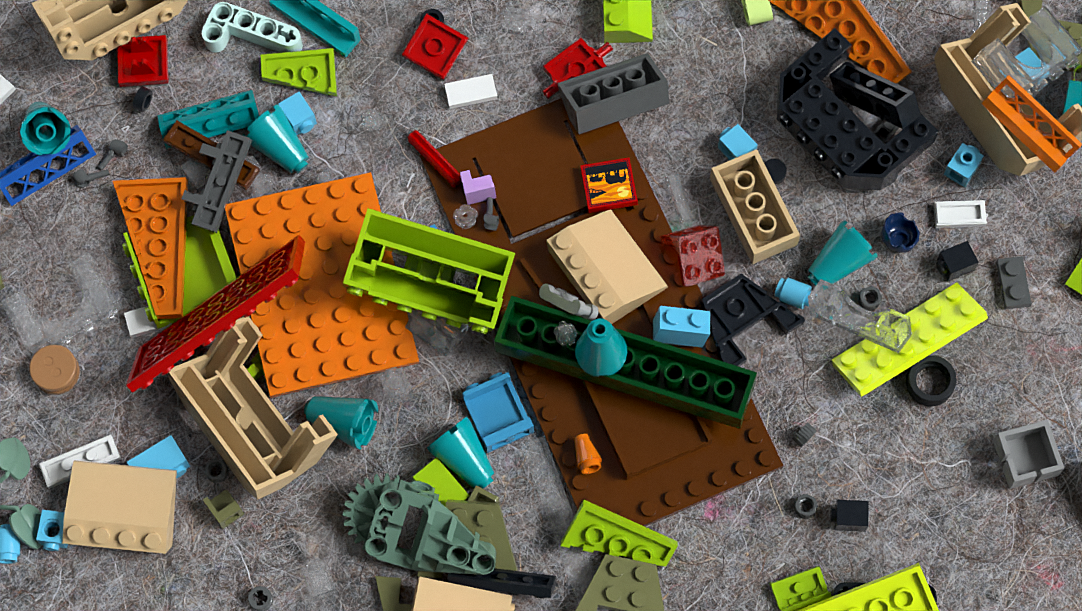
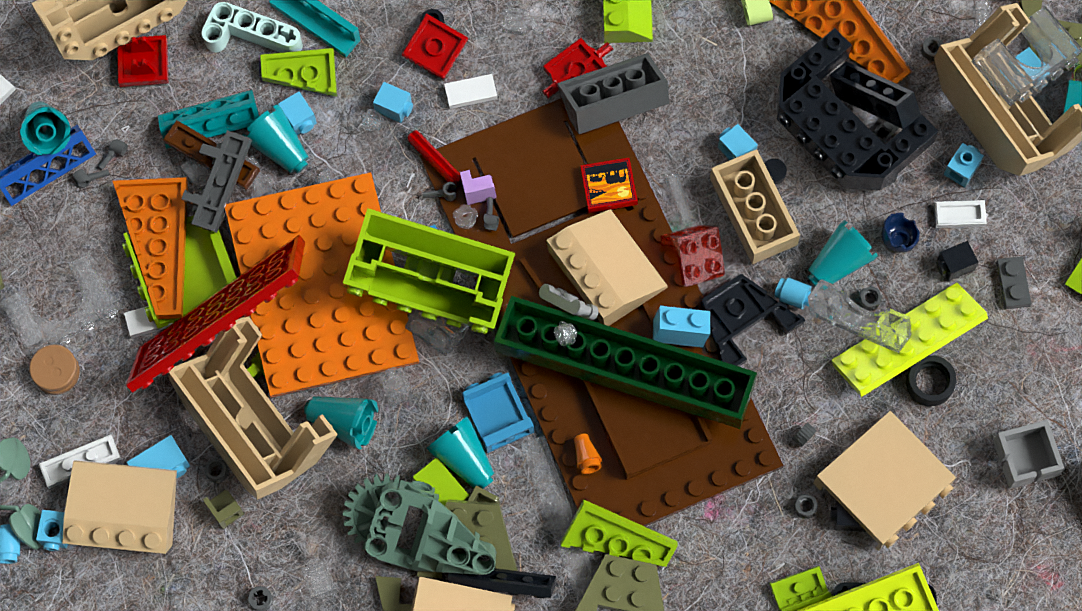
black tile [133,86,153,112] -> none
teal cone [575,318,627,377] -> none
orange fence [981,75,1082,173] -> none
none -> medium azure brick [373,82,413,123]
none -> dark grey hand [423,182,456,201]
none -> tan panel [813,411,956,551]
none -> dark grey axle [921,36,944,61]

